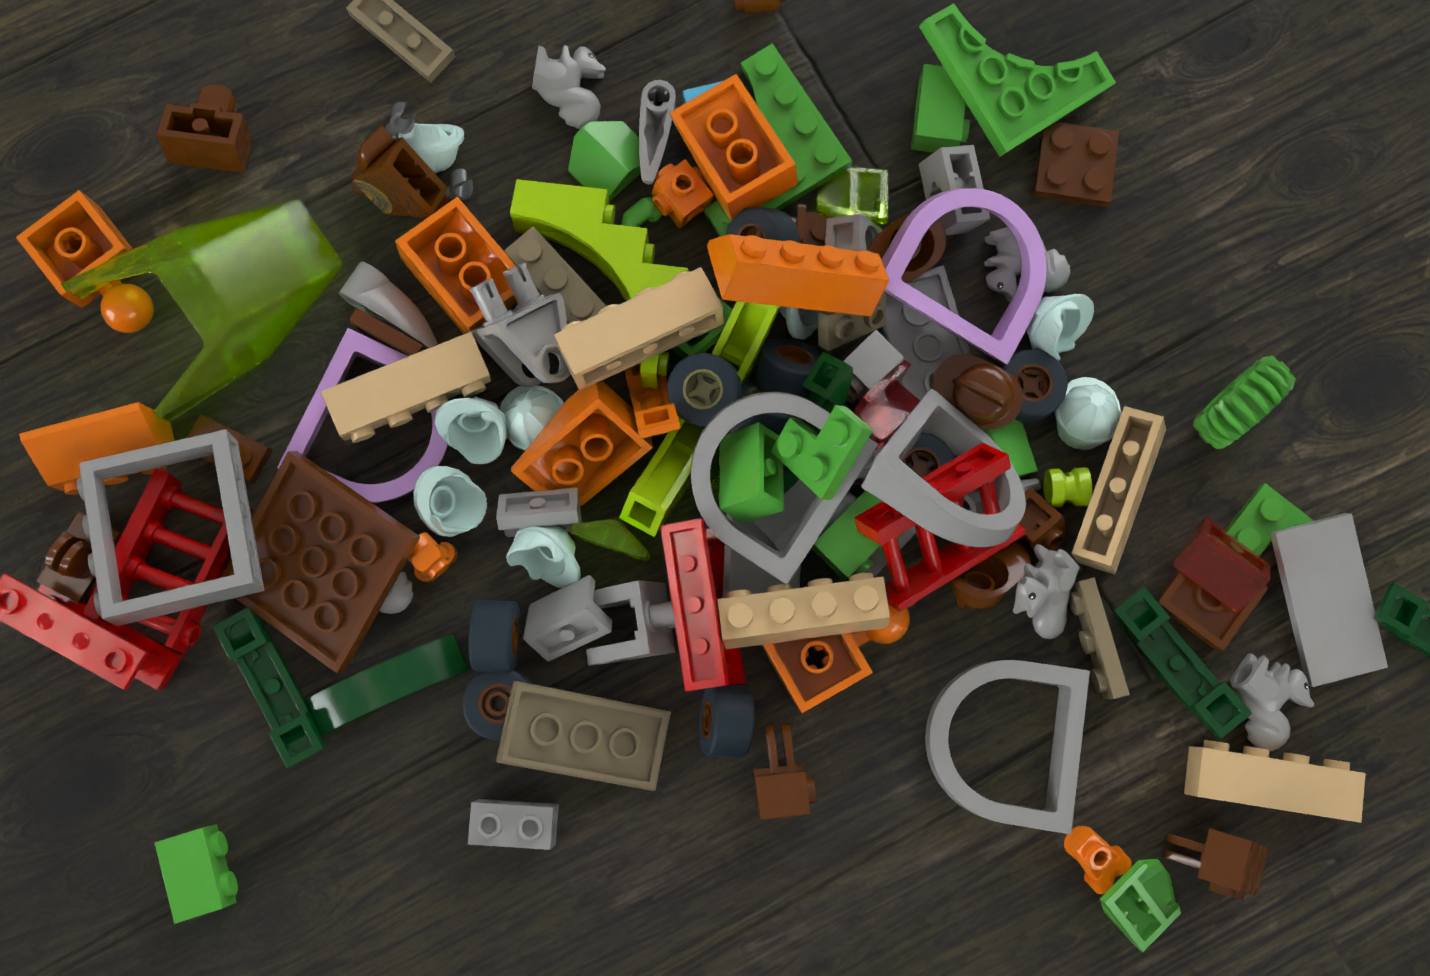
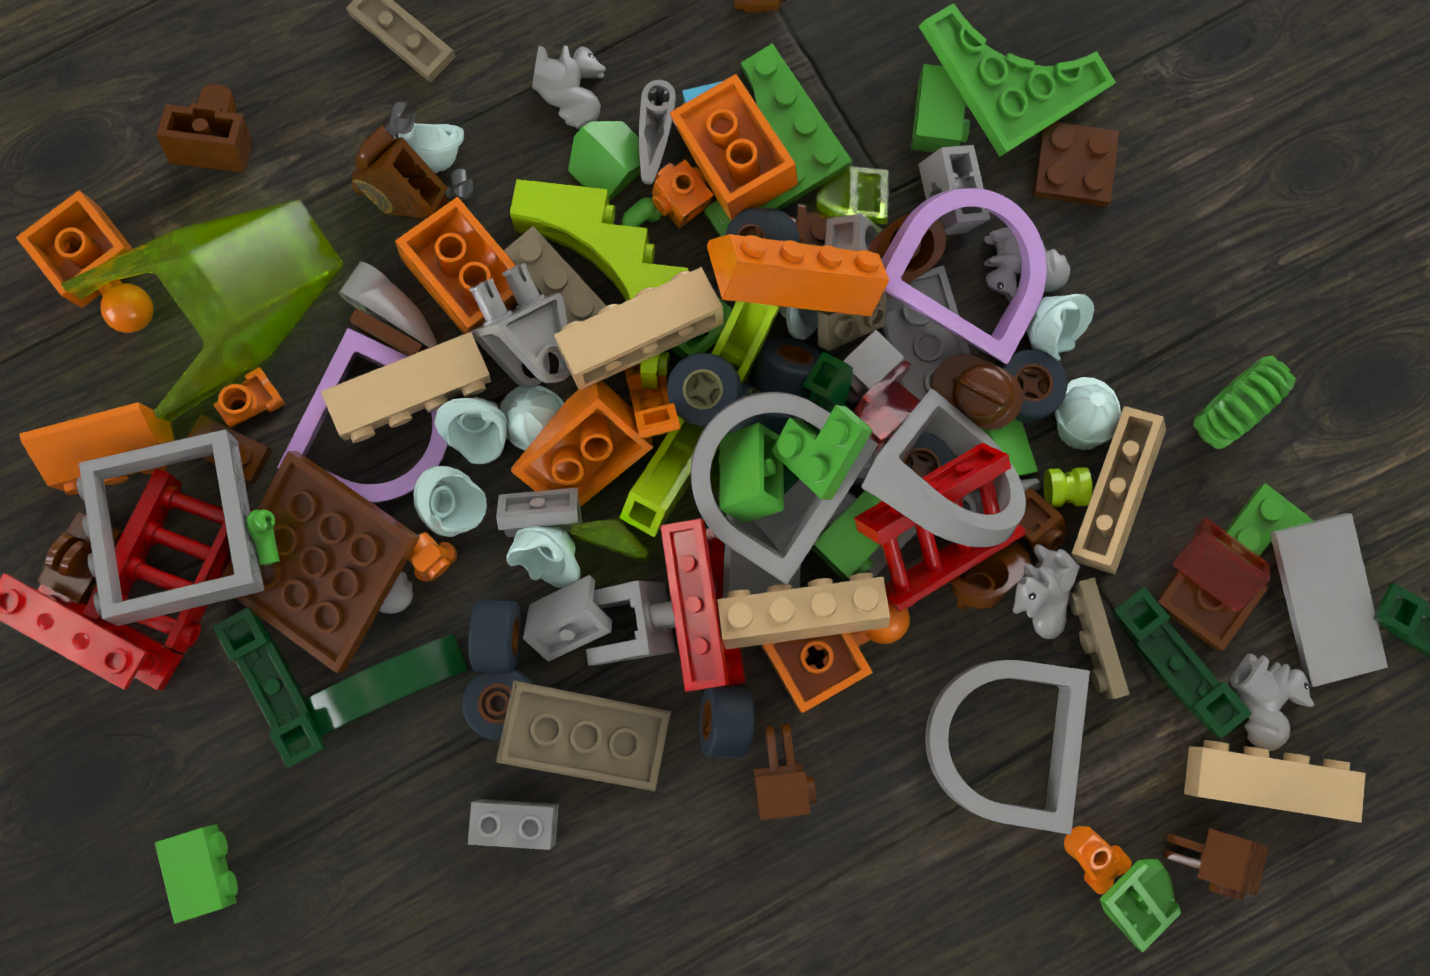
none -> orange plate [213,367,285,428]
none -> bright green arm [245,509,280,566]

